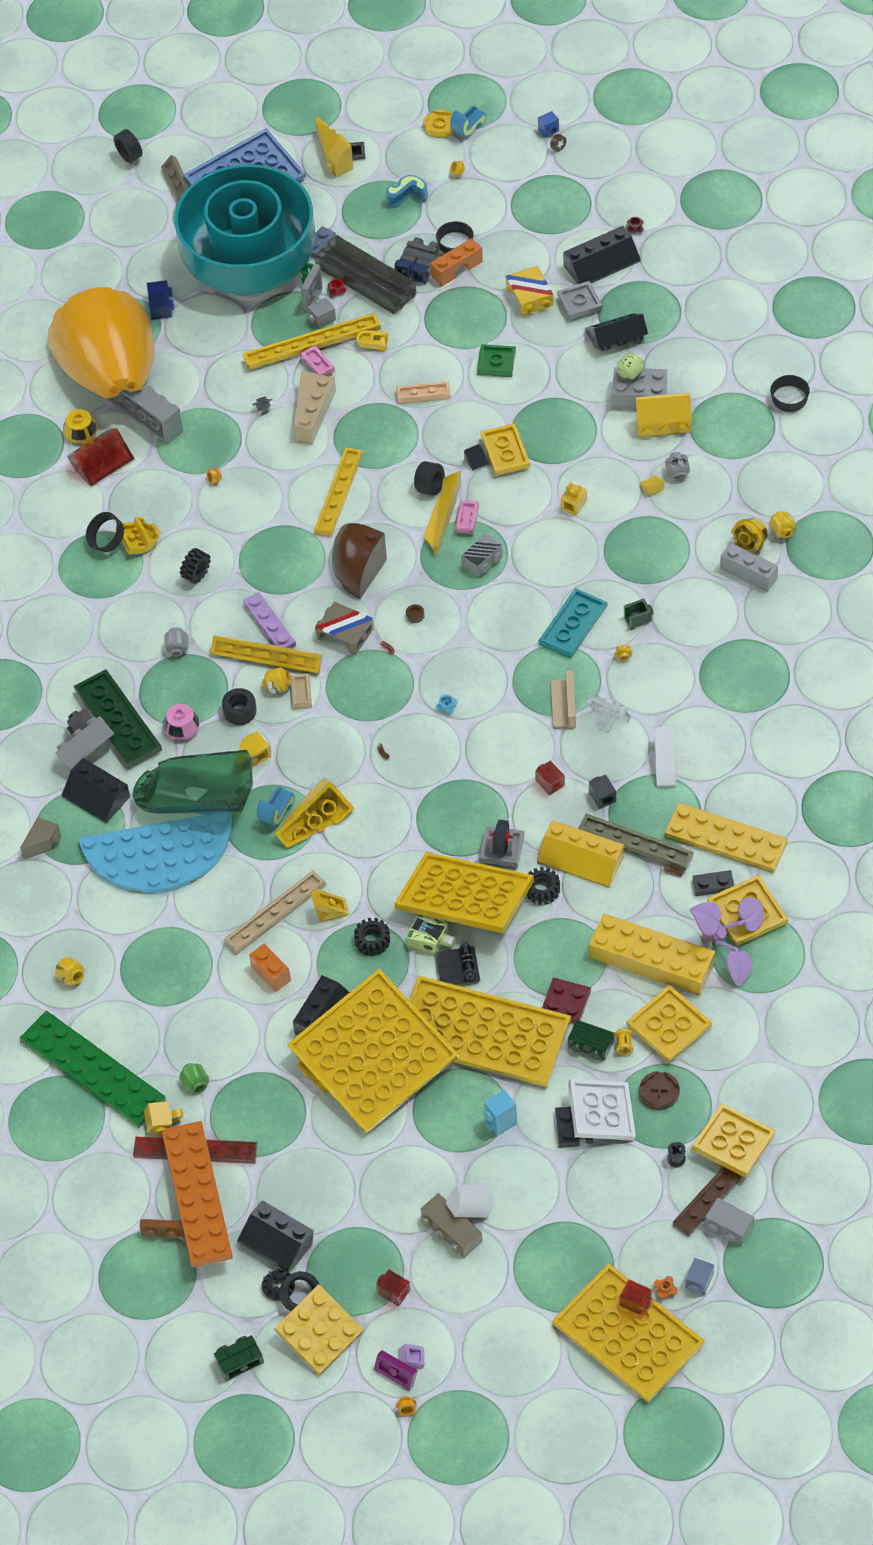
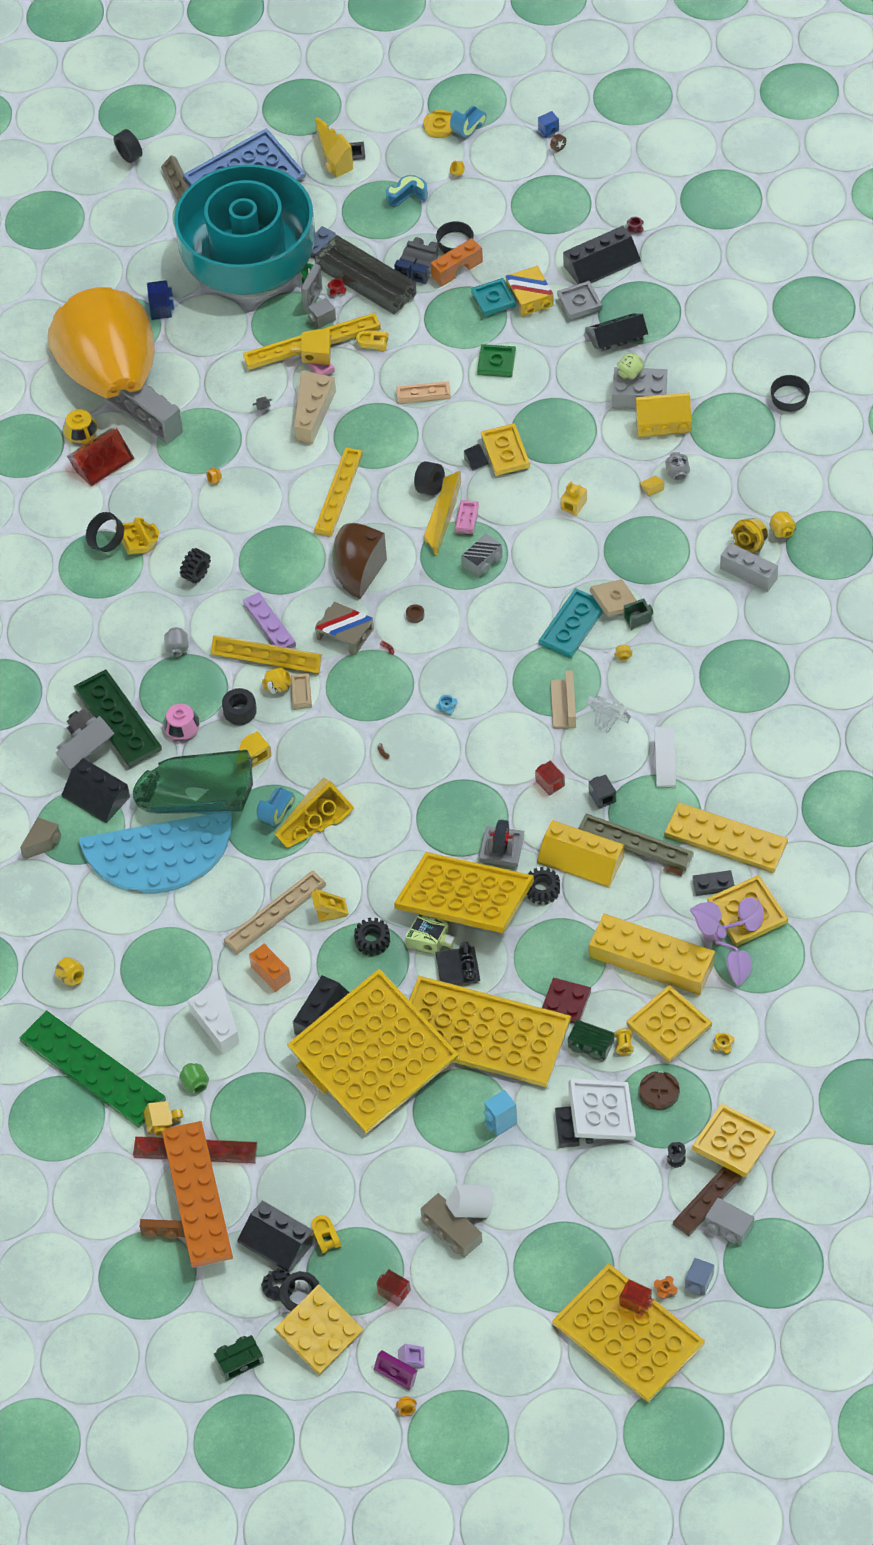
none -> white wedge [188,980,239,1054]
none -> yellow torso [291,328,331,365]
none -> yellow plate [311,1215,341,1254]
none -> teal plate [471,278,517,317]
none -> tan plate [589,579,637,617]
none -> yellow plate [712,1033,735,1054]

